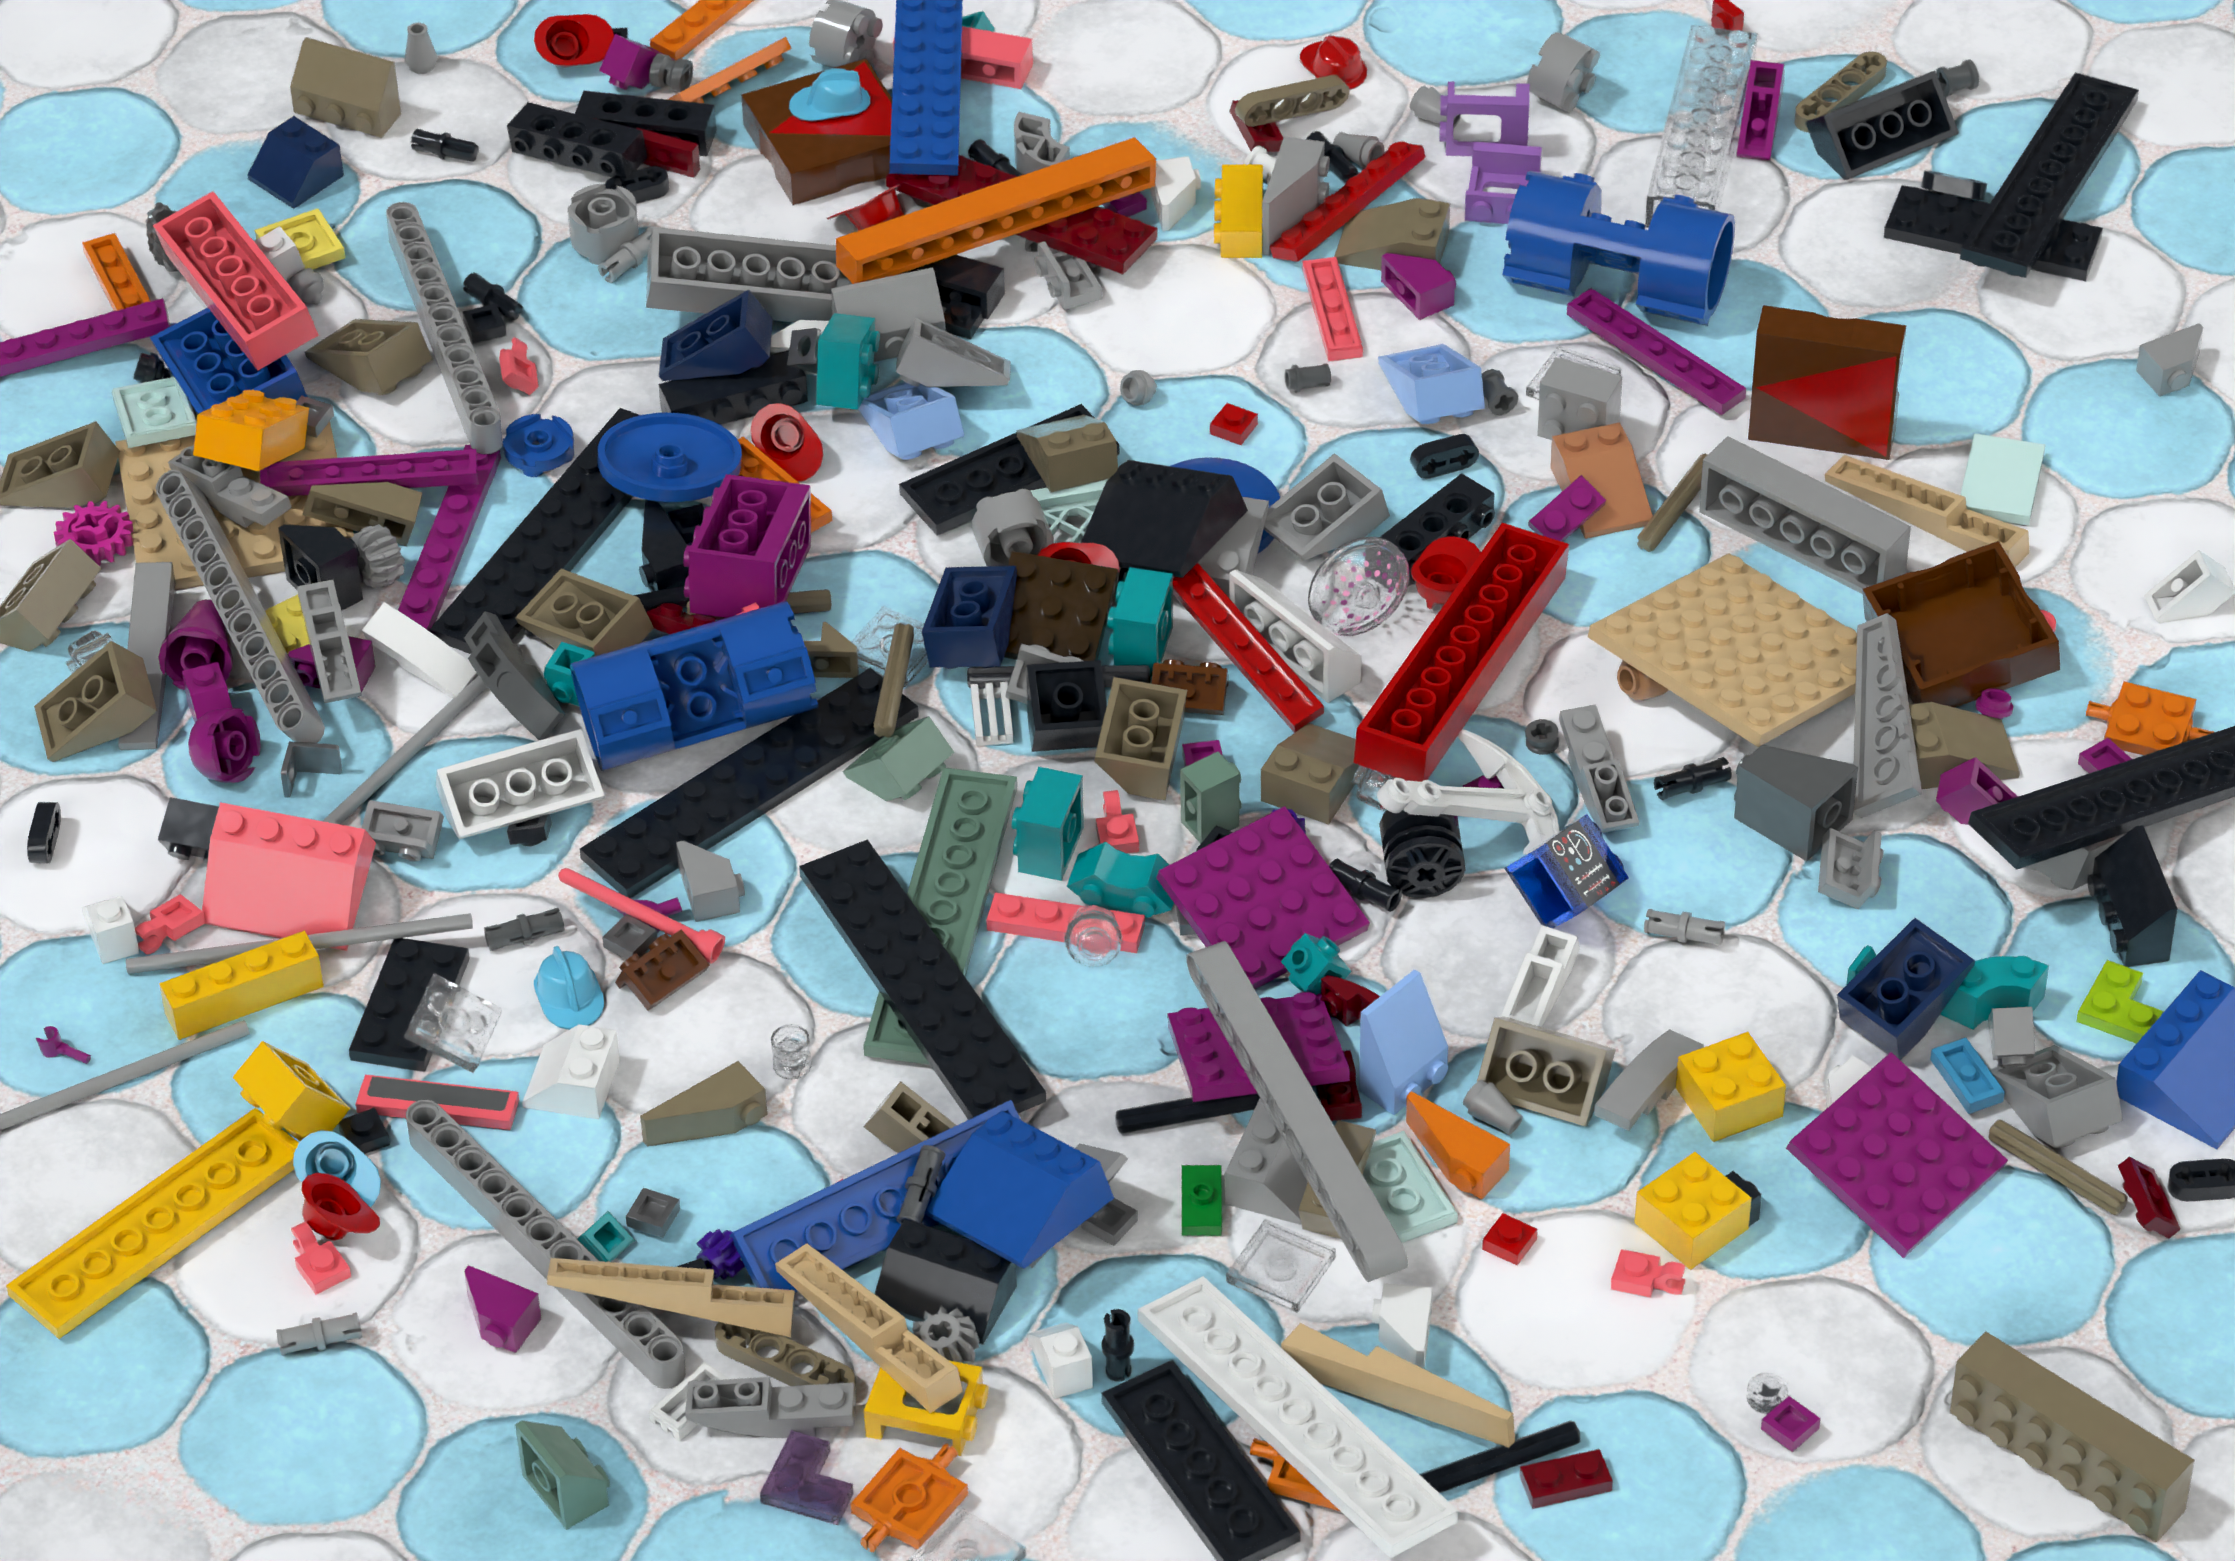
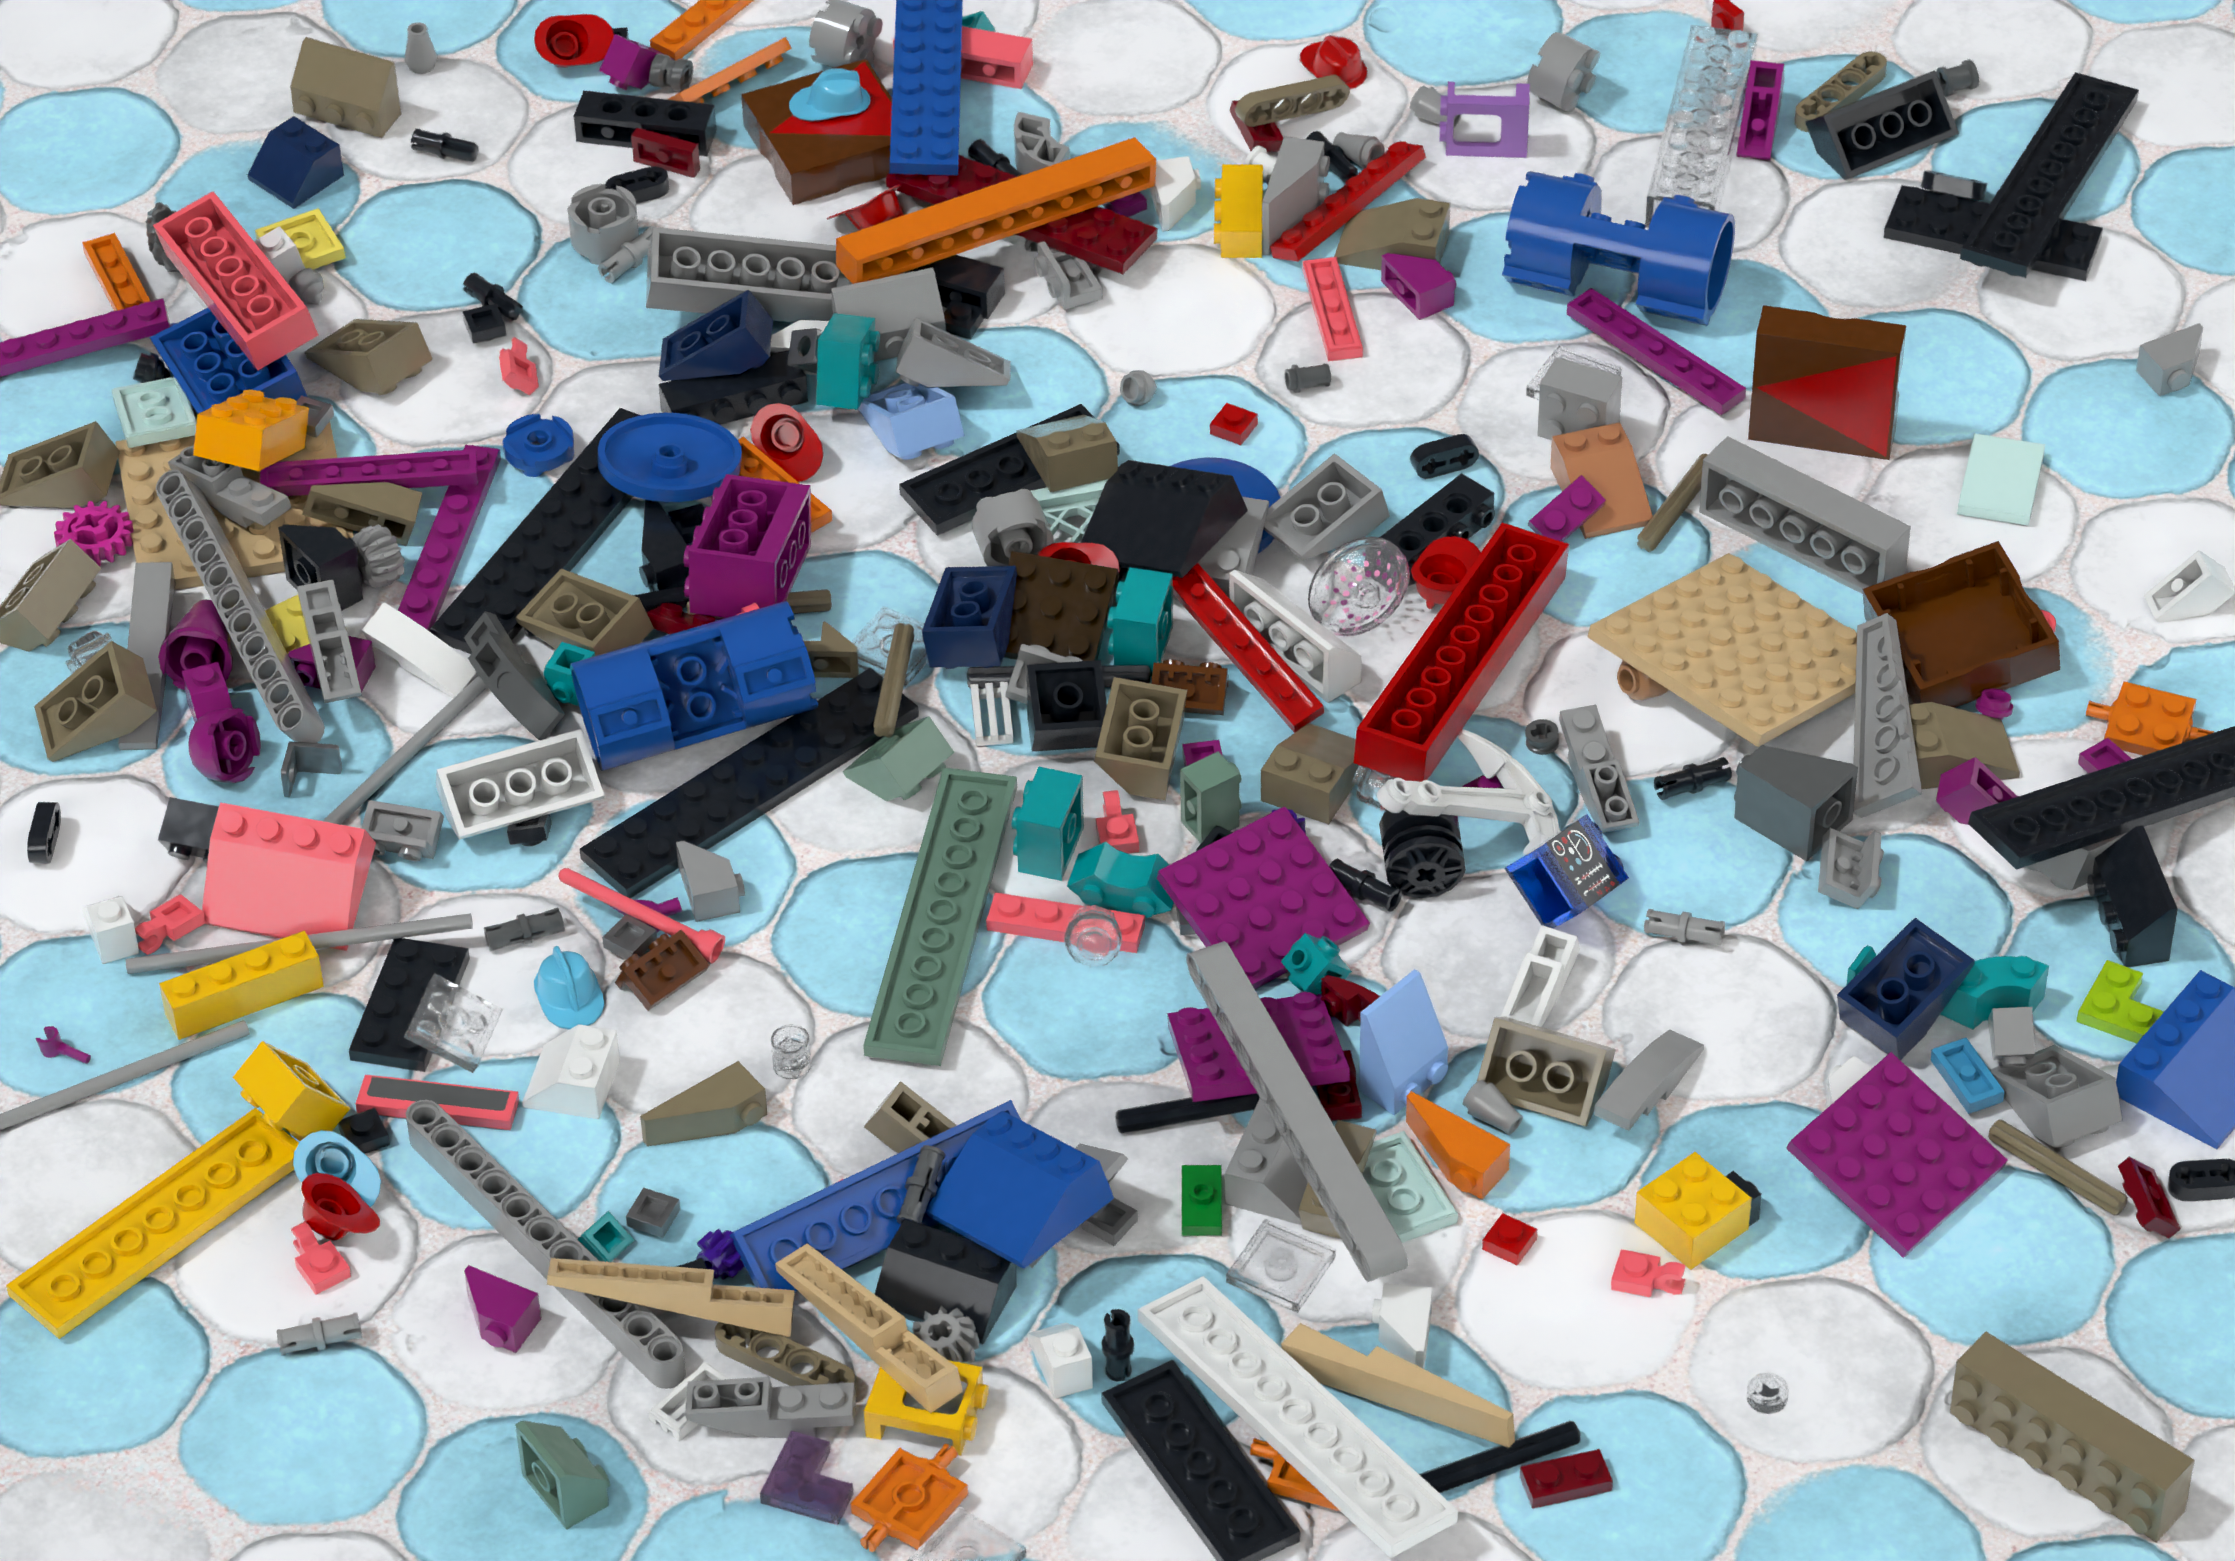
light grey beam [386,202,503,454] -> none
black brick [507,102,648,179] -> none
black plate [799,839,1046,1120] -> none
light blue slope [1378,344,1485,424] -> none
medium lavender window [1465,142,1542,224] -> none
dark grey bush [1482,369,1518,415] -> none
yellow brick [1676,1032,1786,1142] -> none
magenta plate [1761,1396,1821,1452] -> none
tan slope [1825,455,2030,567] -> none

